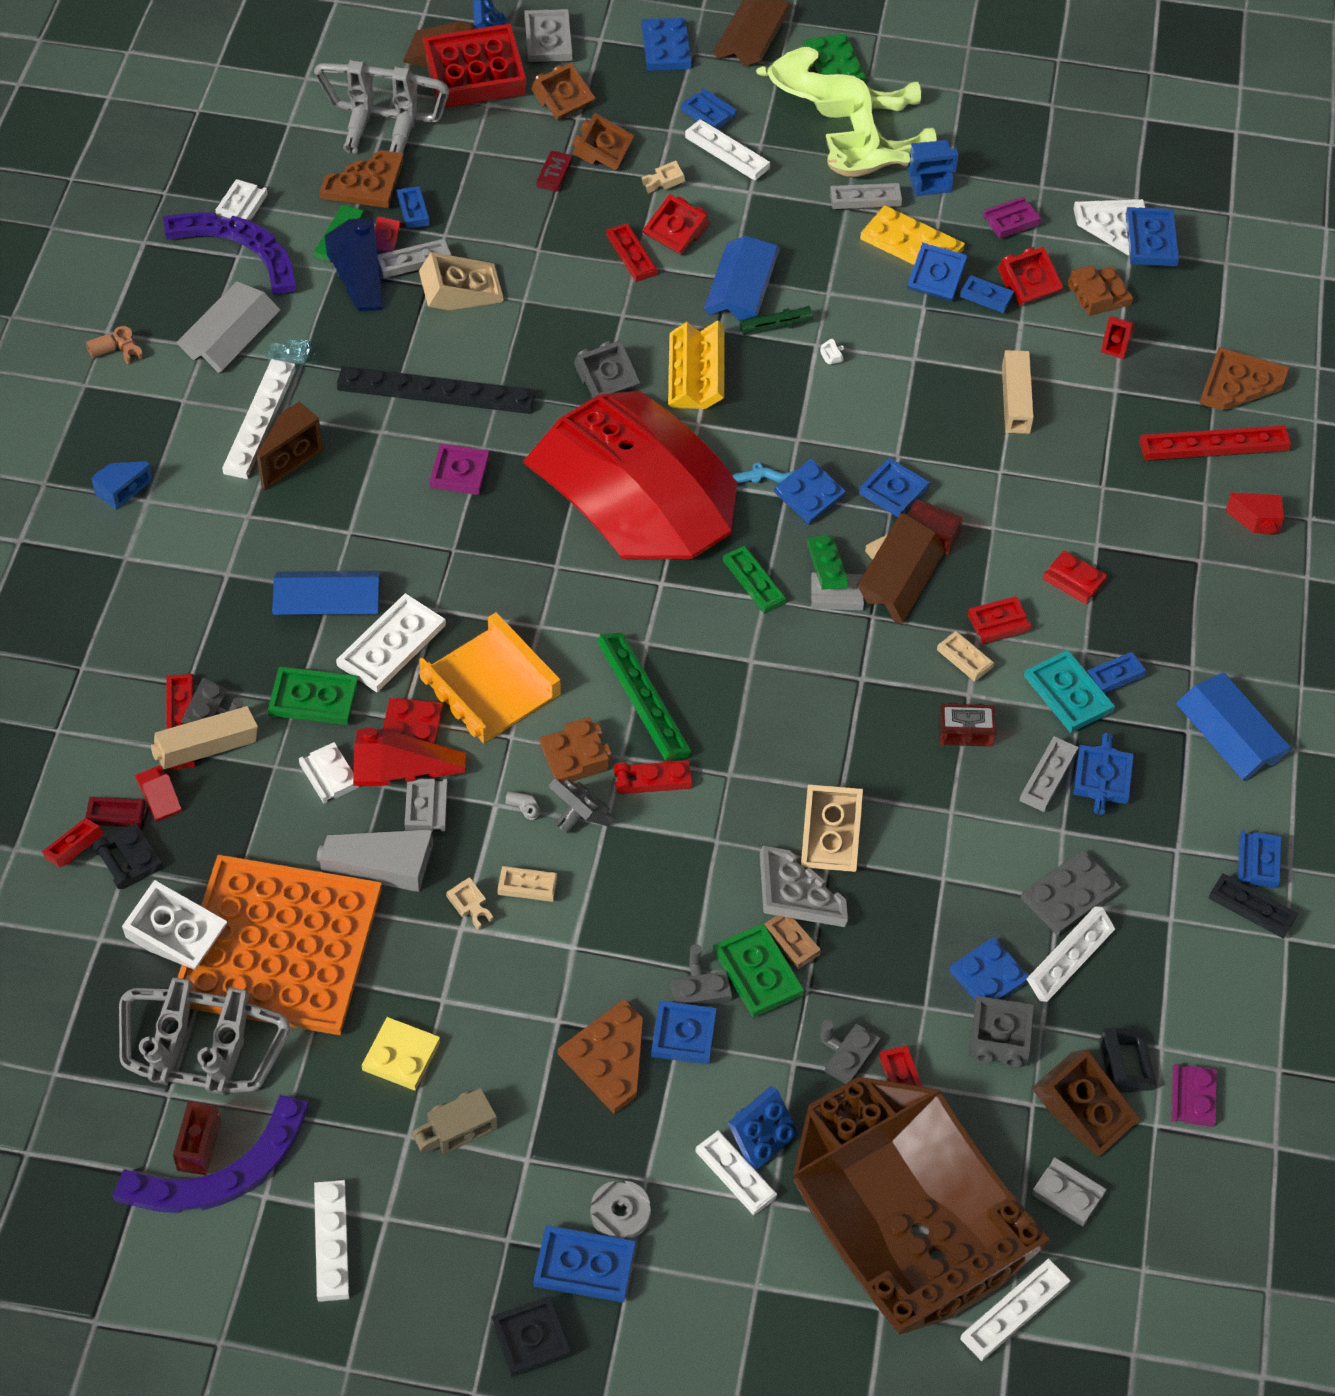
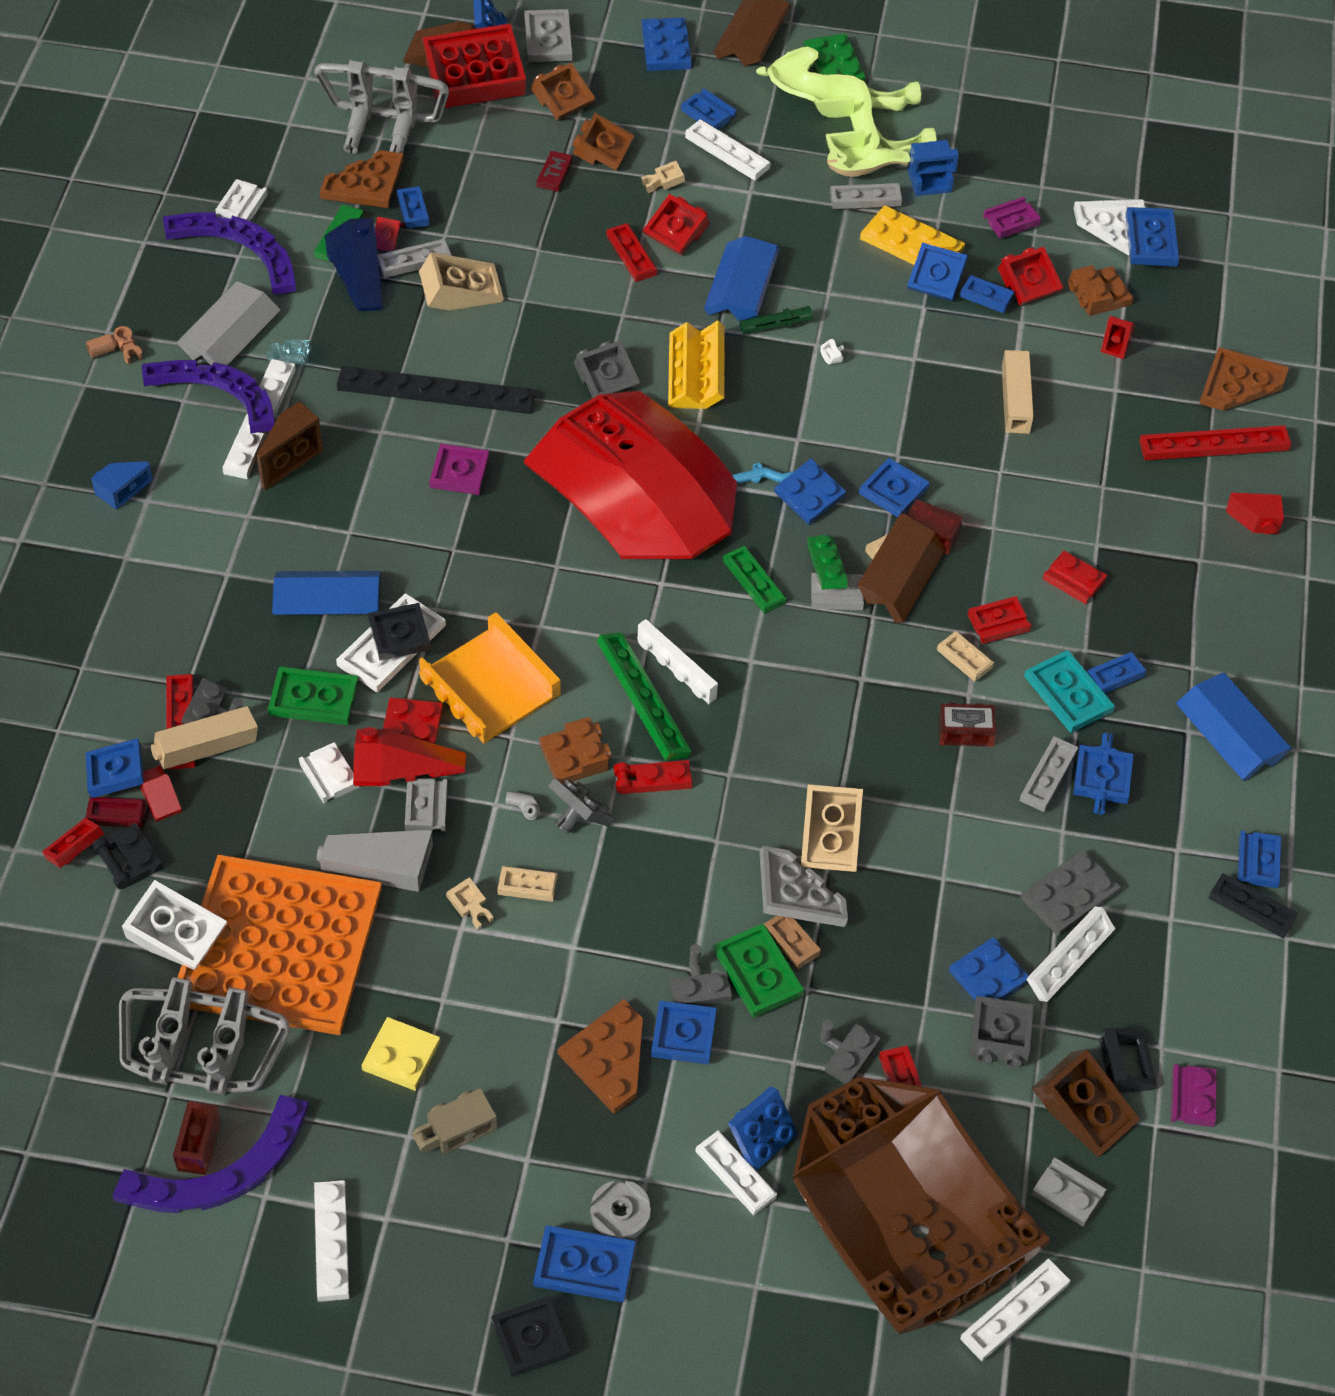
none -> blue plate [85,738,144,798]
none -> dark purple plate [142,360,275,434]
none -> black plate [368,603,431,661]
none -> white plate [637,619,718,704]

